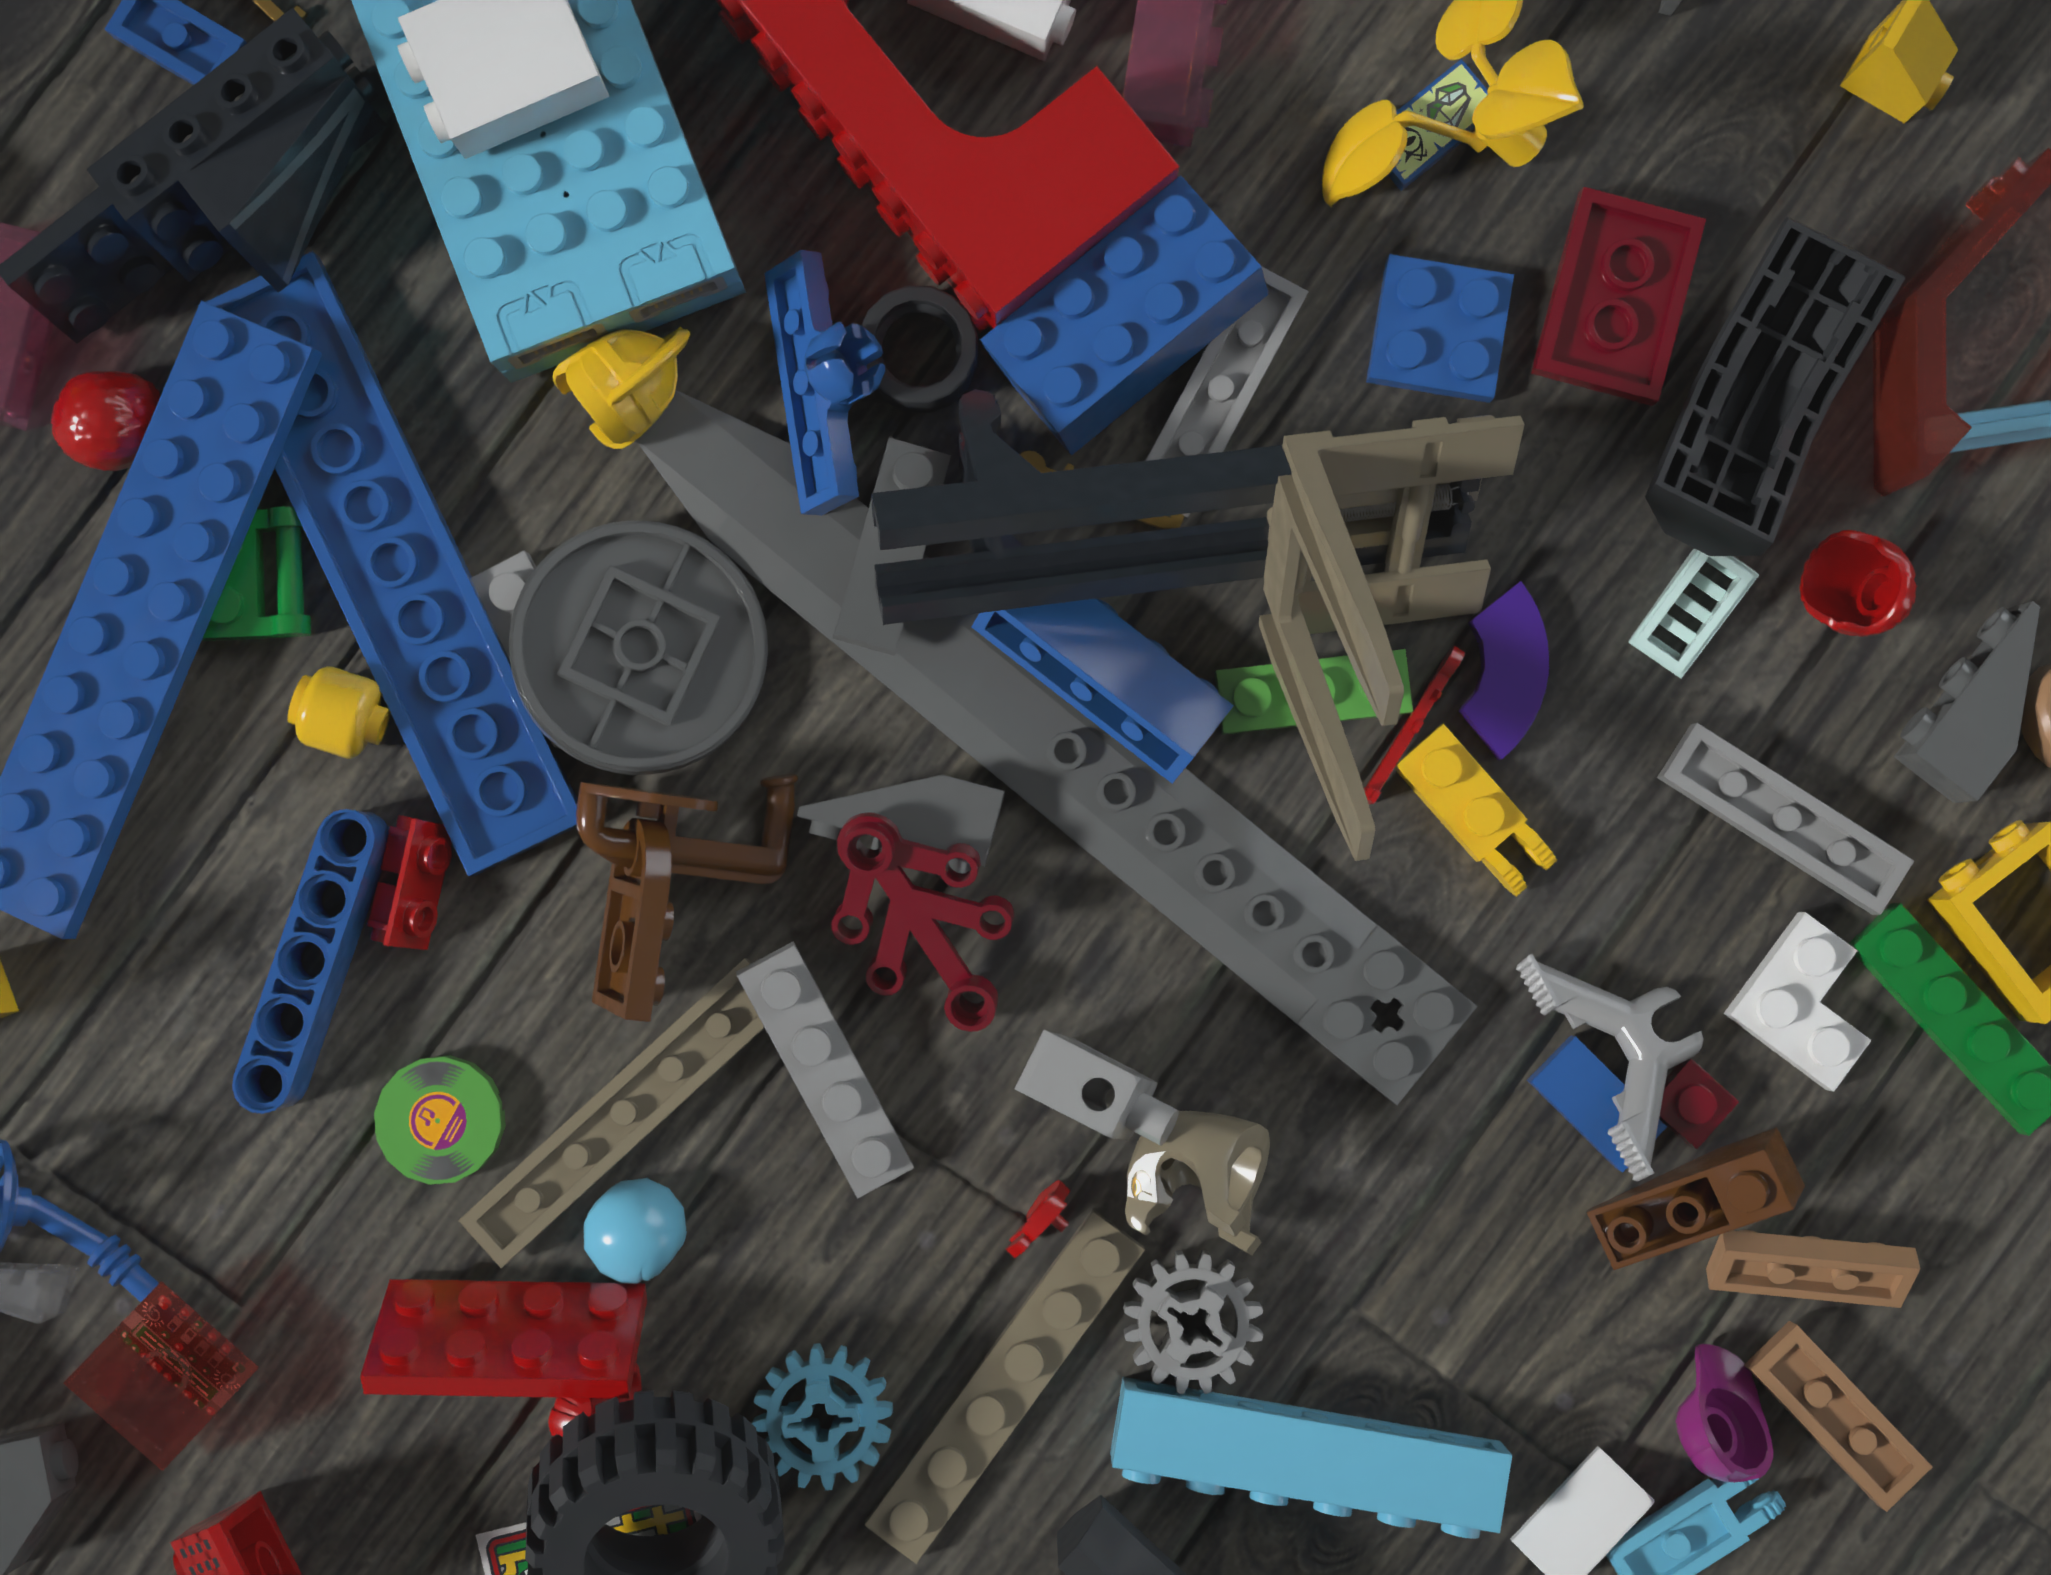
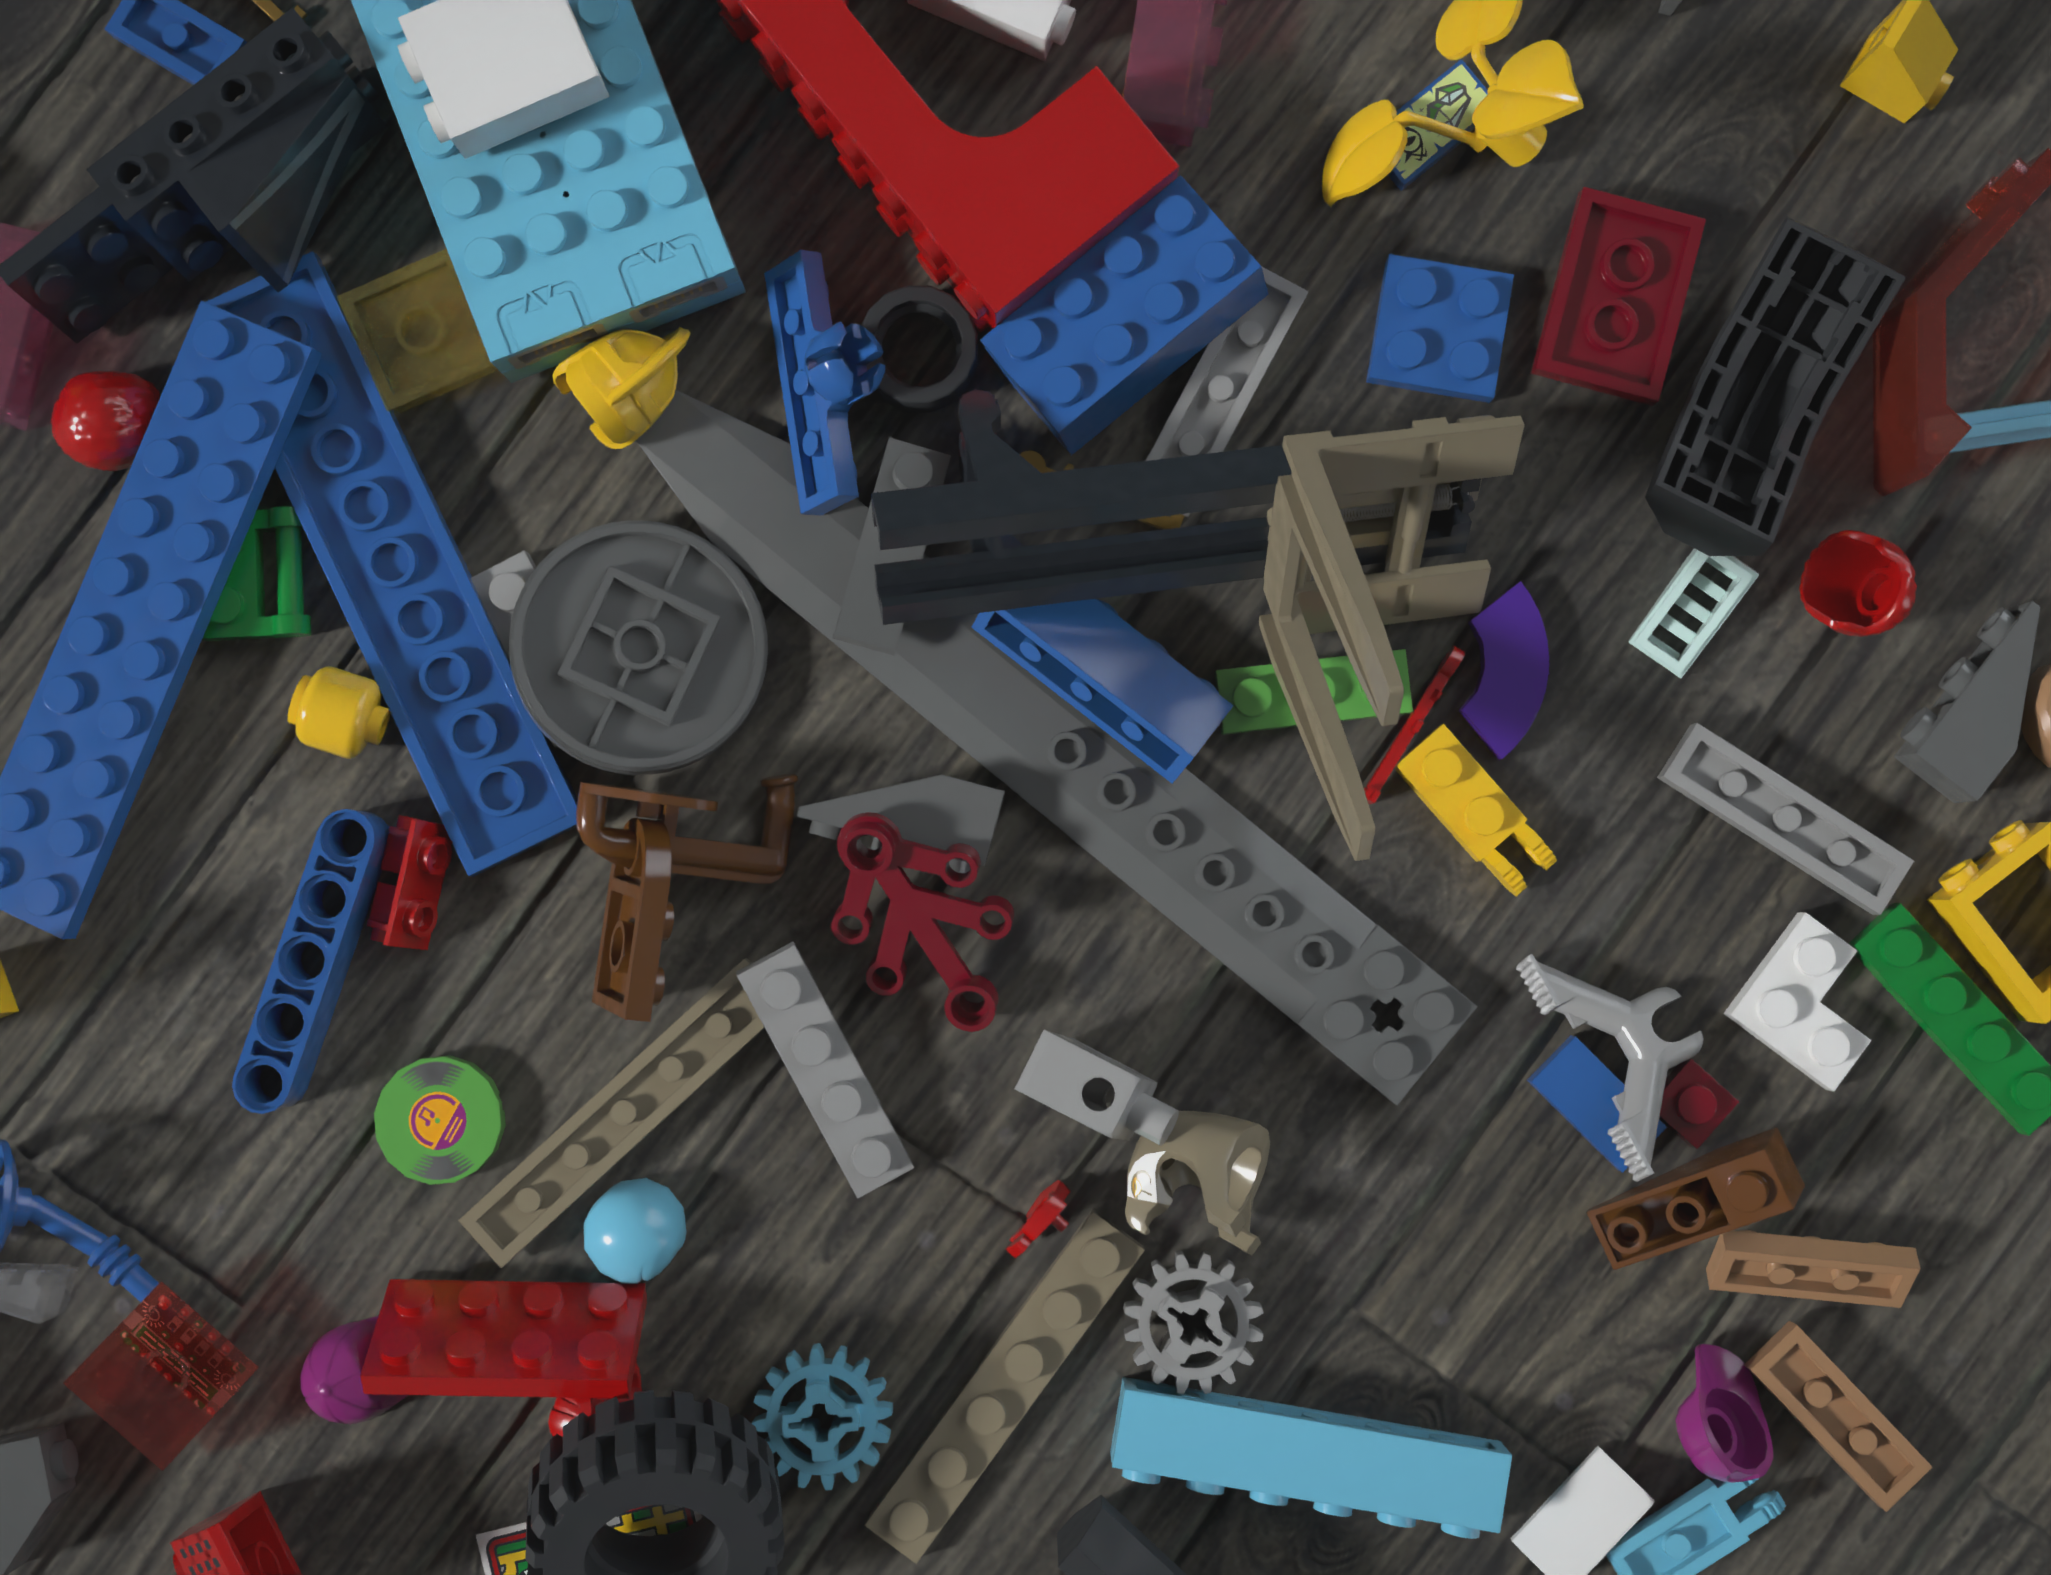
none -> magenta piece [300,1316,408,1425]
none -> clear yellow plate [337,248,498,415]

